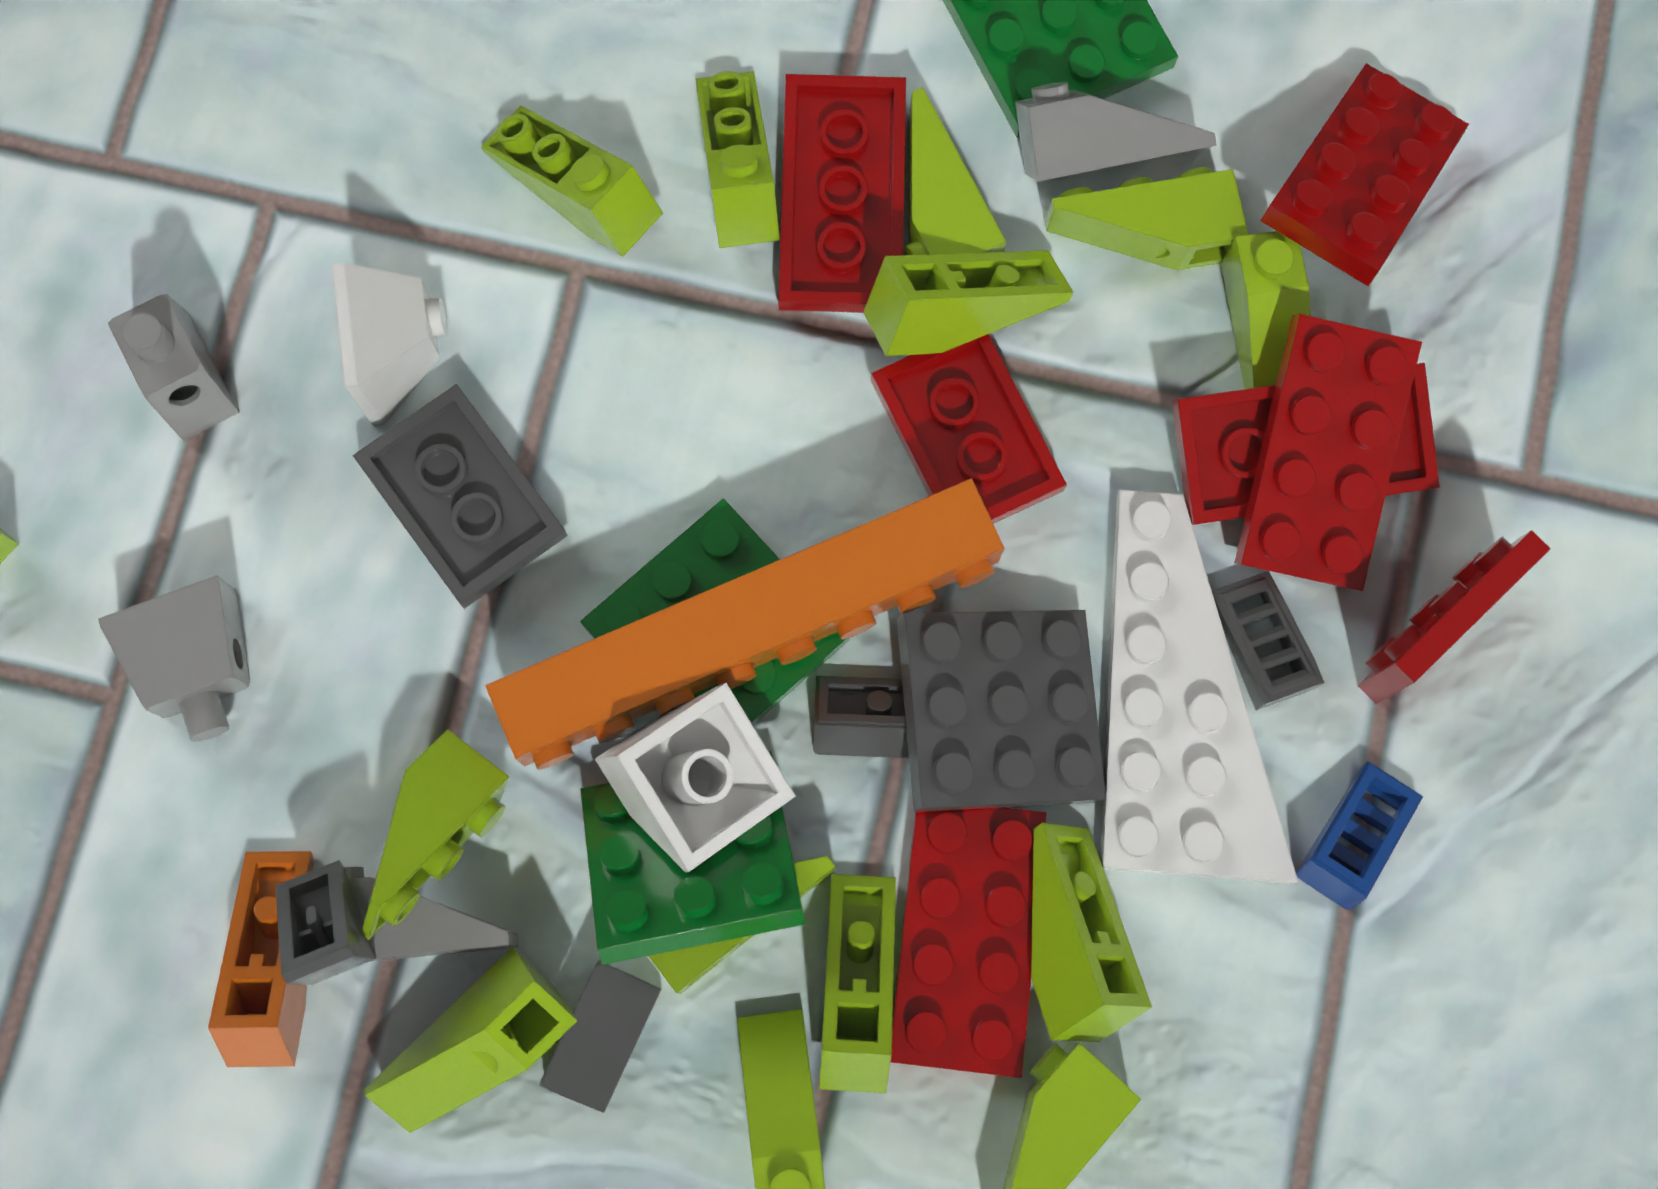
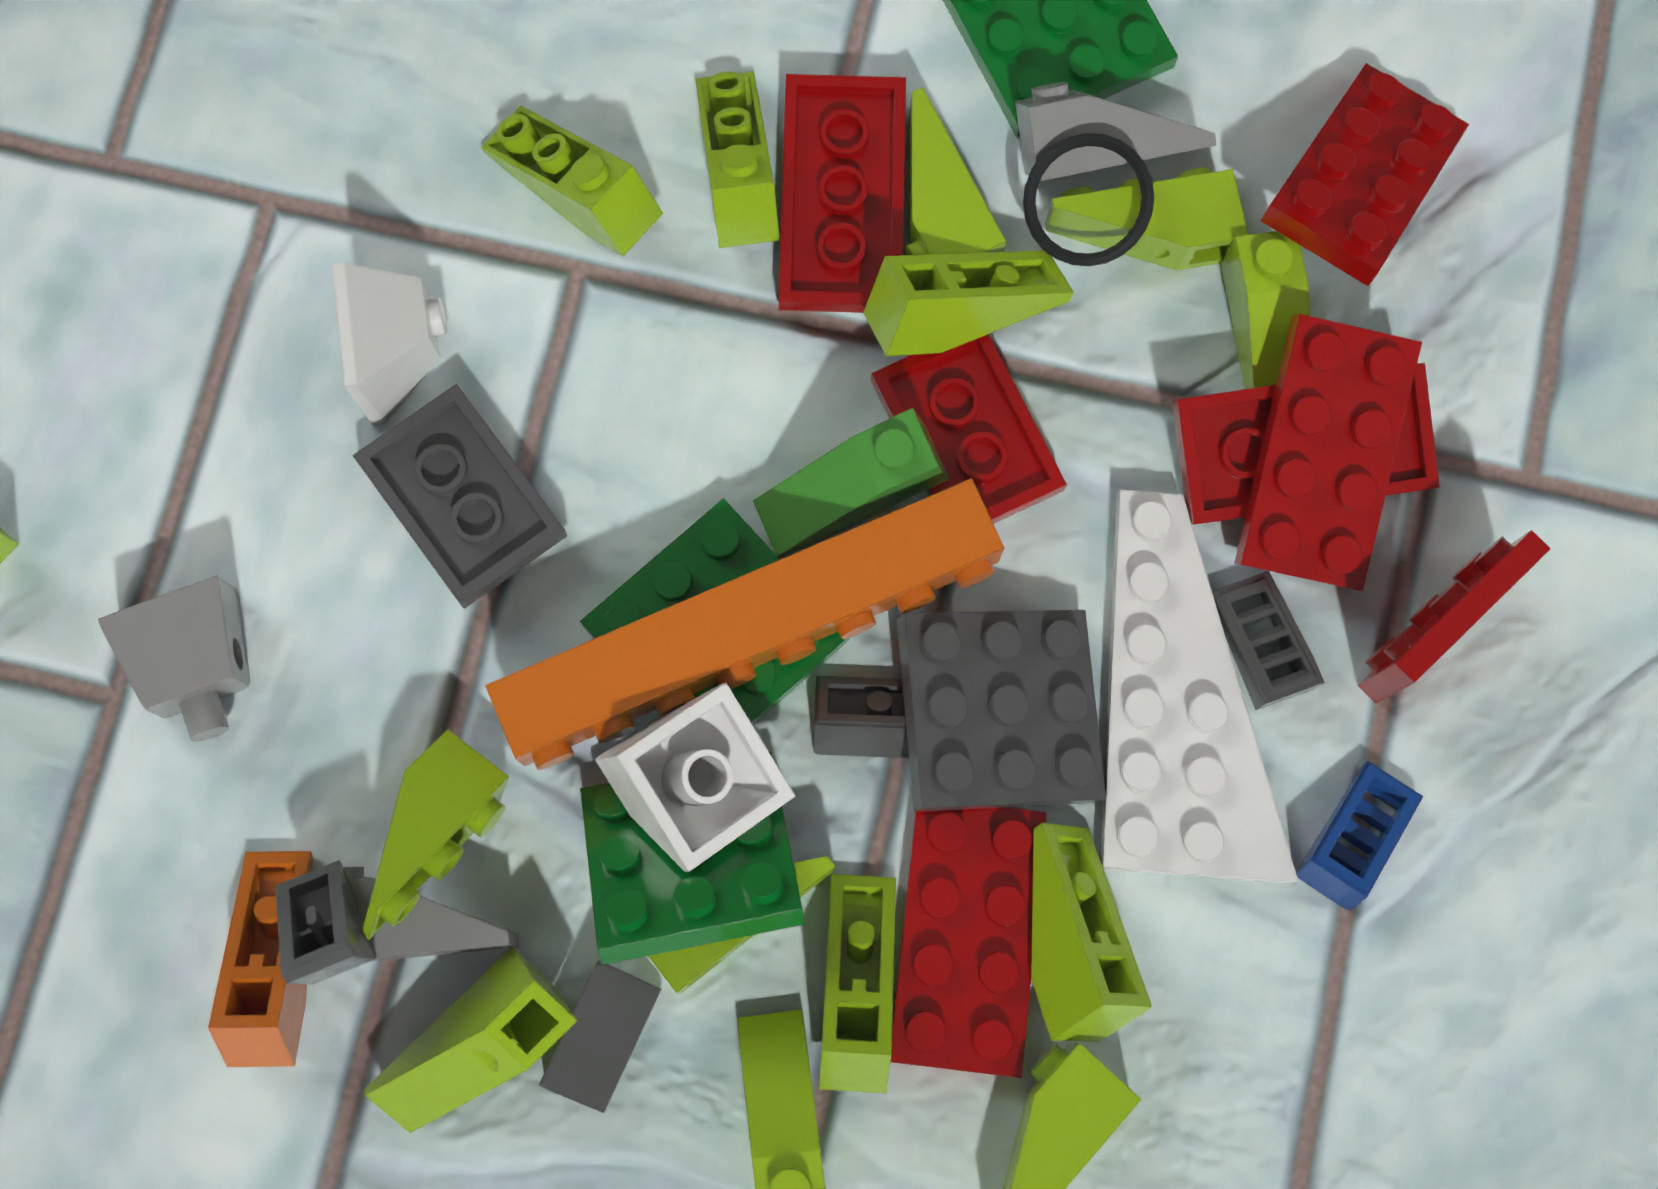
light grey torso [108,294,240,441] -> none
none -> bright green slope [752,408,949,558]
none -> black tyre [1023,133,1155,267]

